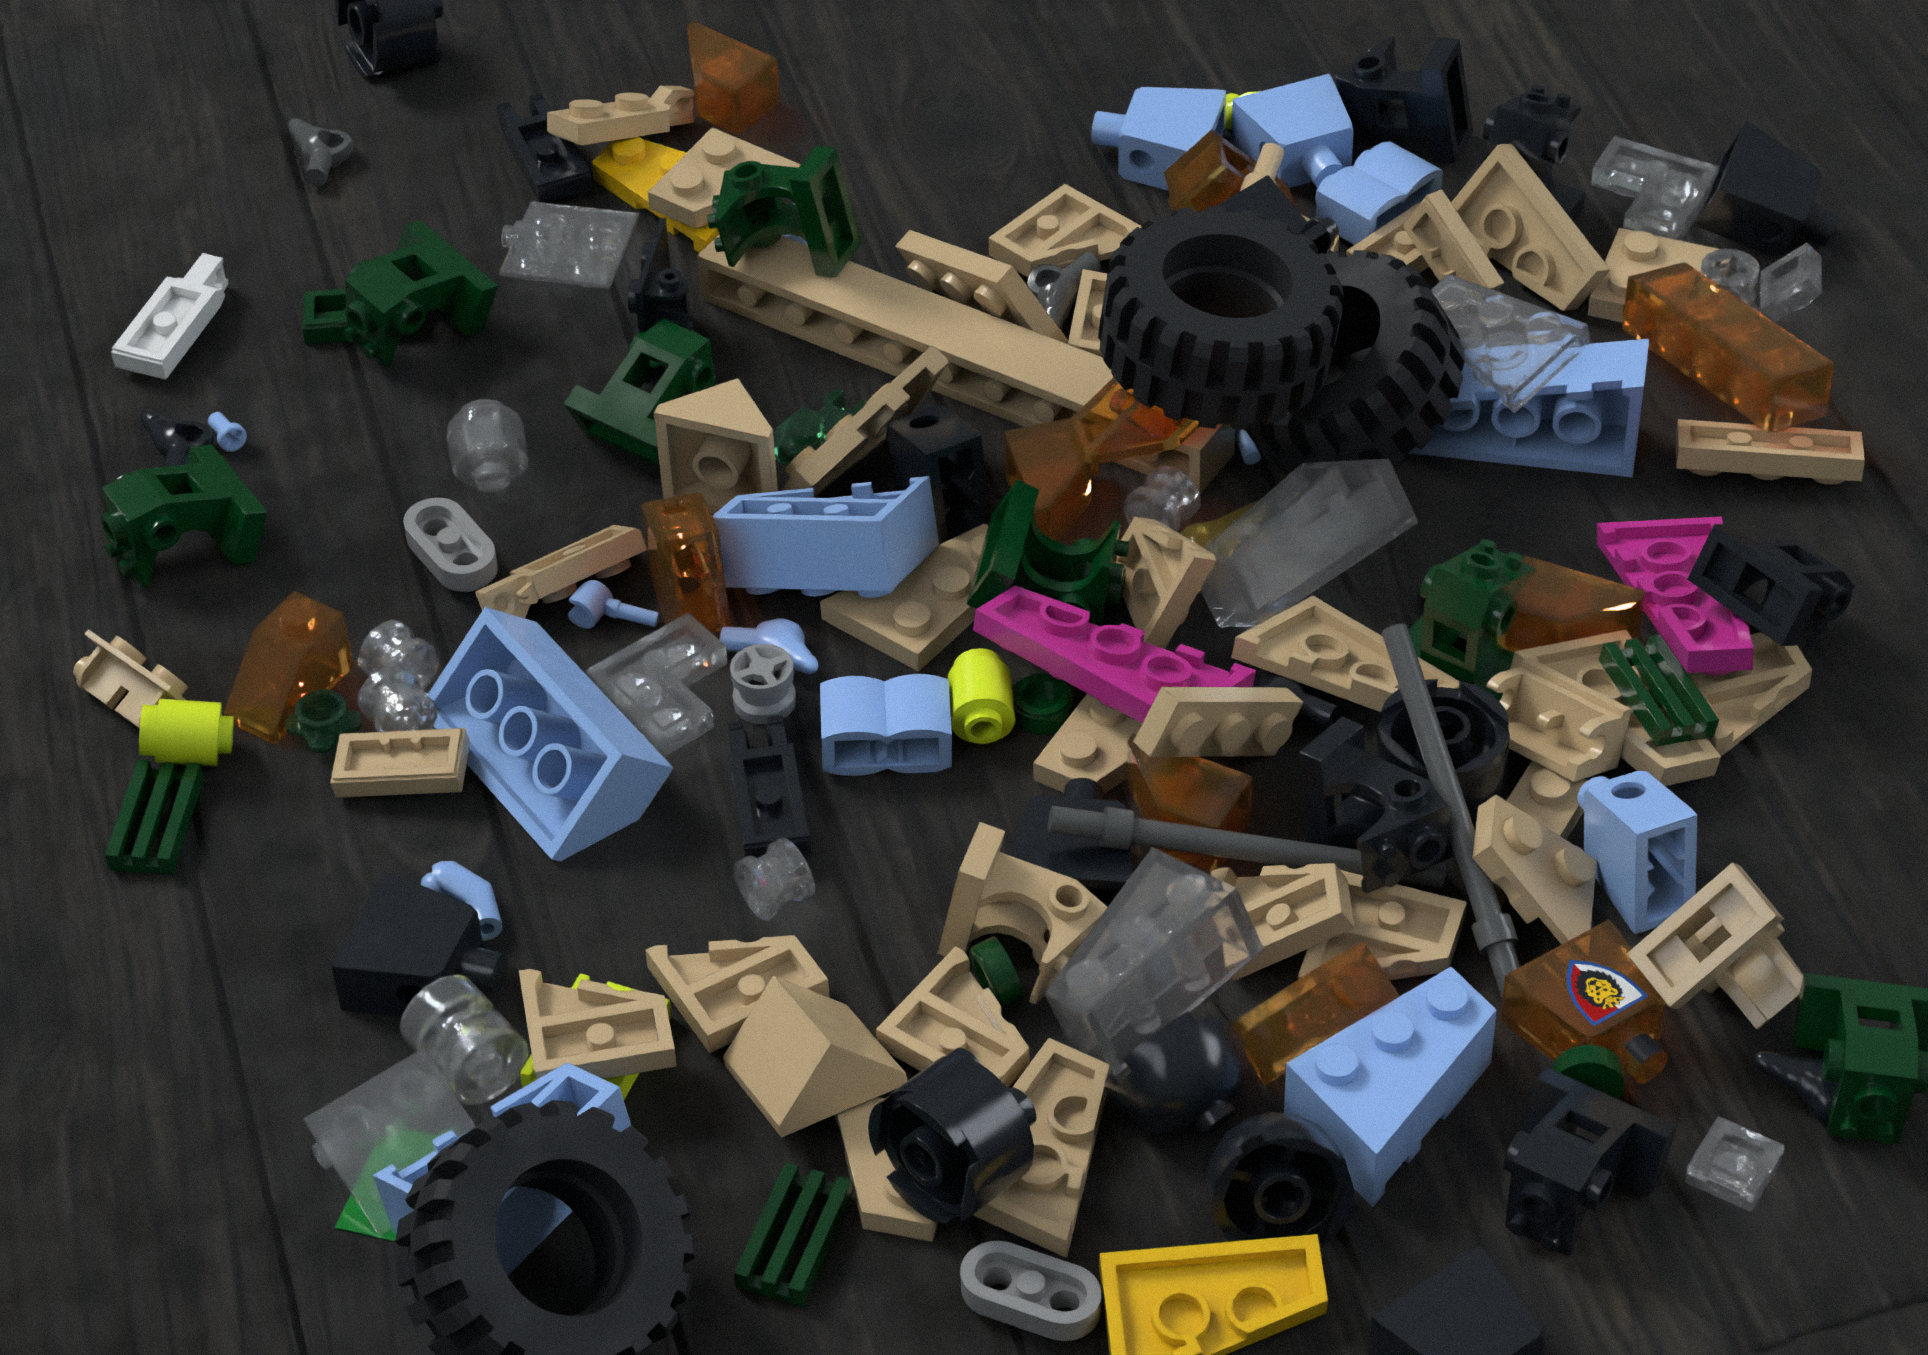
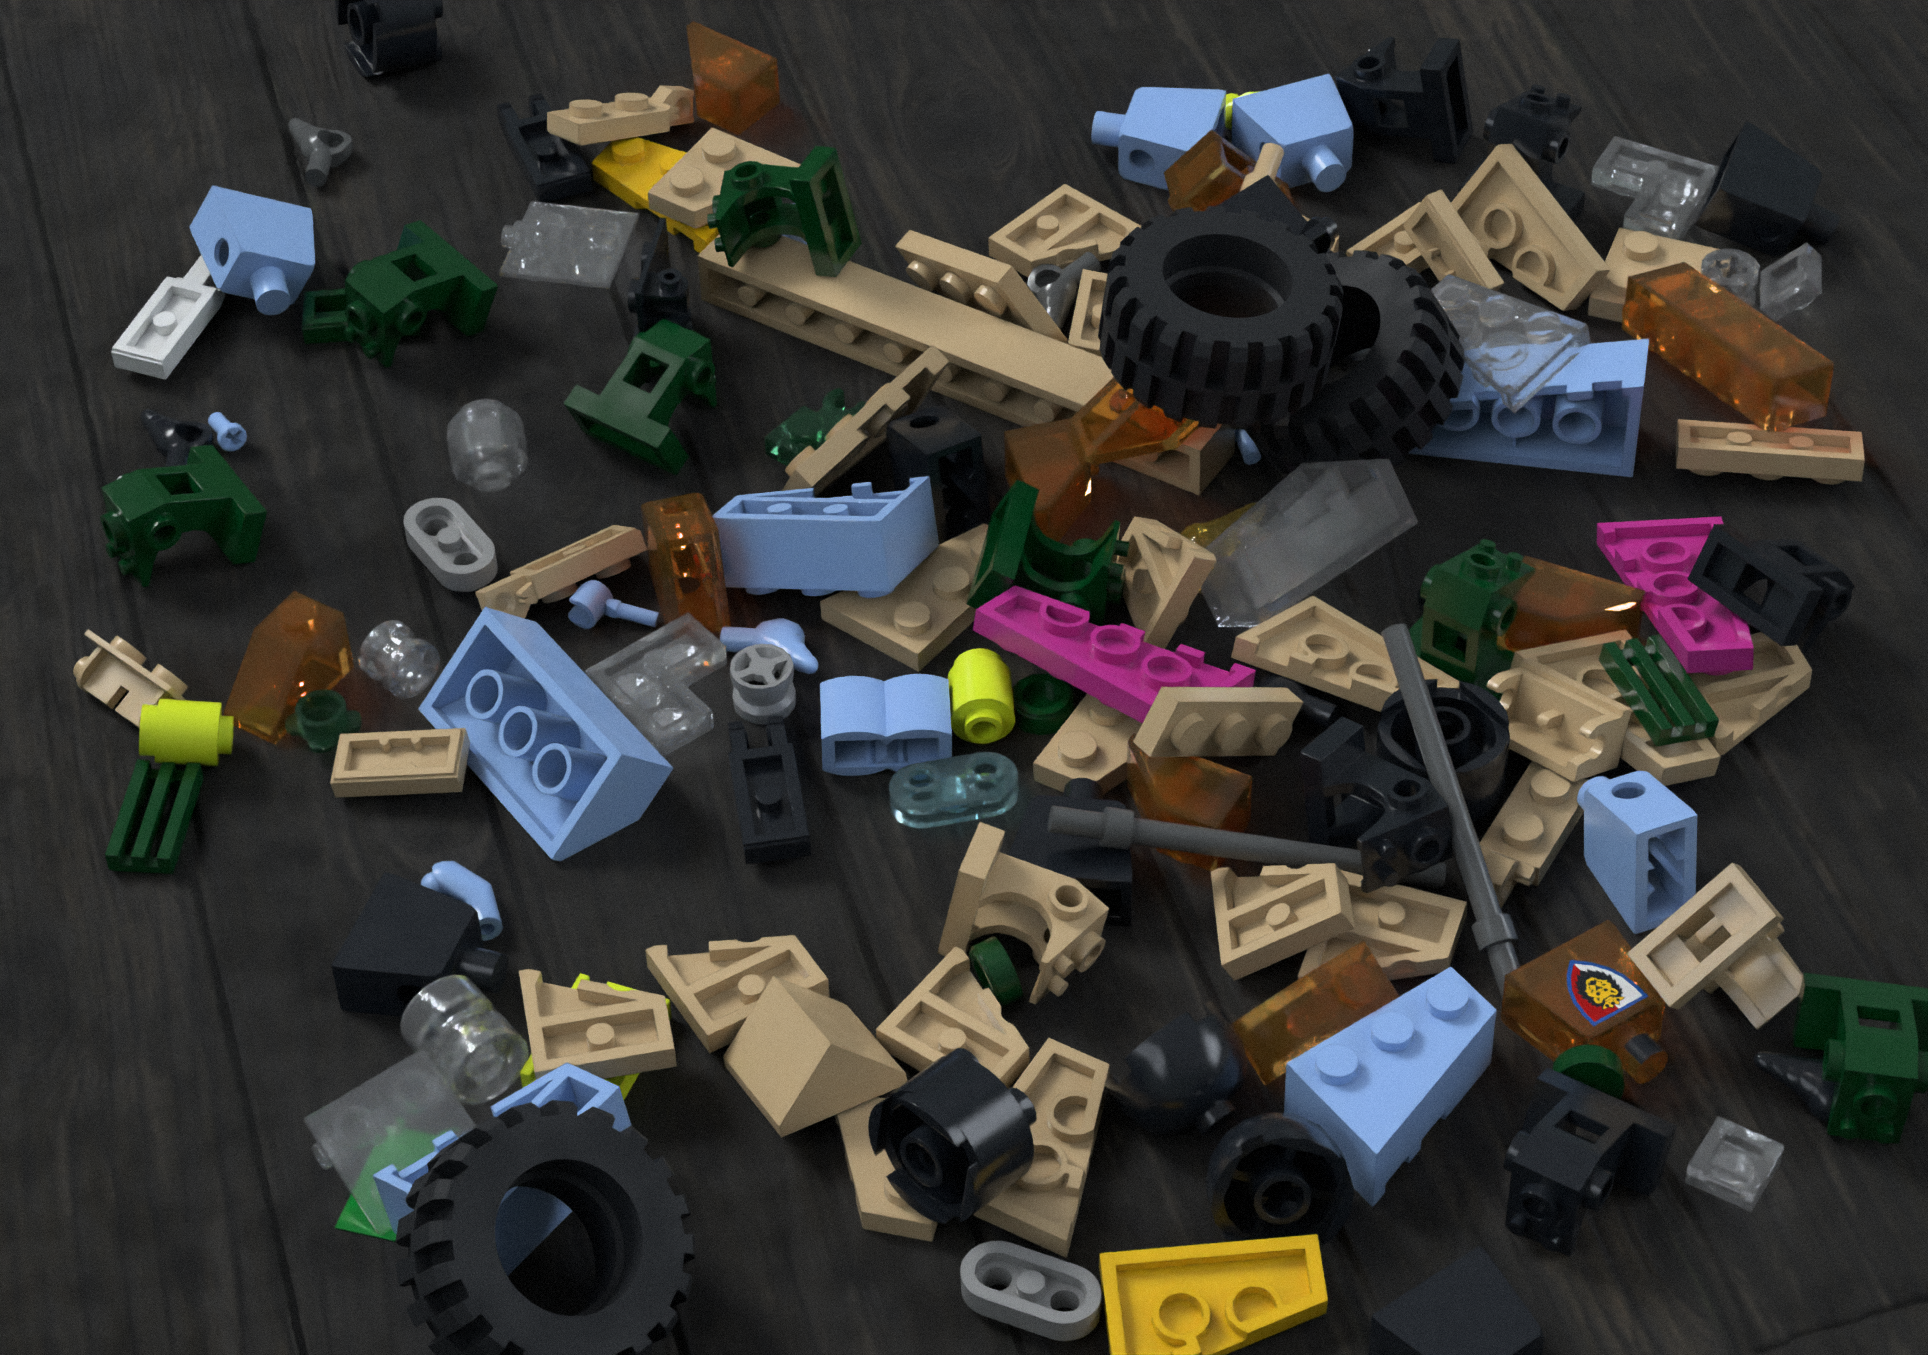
clear wheel [358,666,438,732] -> none
tan slope [654,378,778,514] -> none
clear wheel [734,837,815,921] -> none
dark green tile [734,1162,853,1306] -> none
clear wedge [1044,847,1264,1076] -> none
clear wheel [1123,466,1201,532] -> none
light blue brick [1315,142,1443,245] -> none
tan wing [1472,795,1597,970] -> none
none -> light blue torso [190,185,315,315]
none -> clear light blue plate [889,752,1018,828]

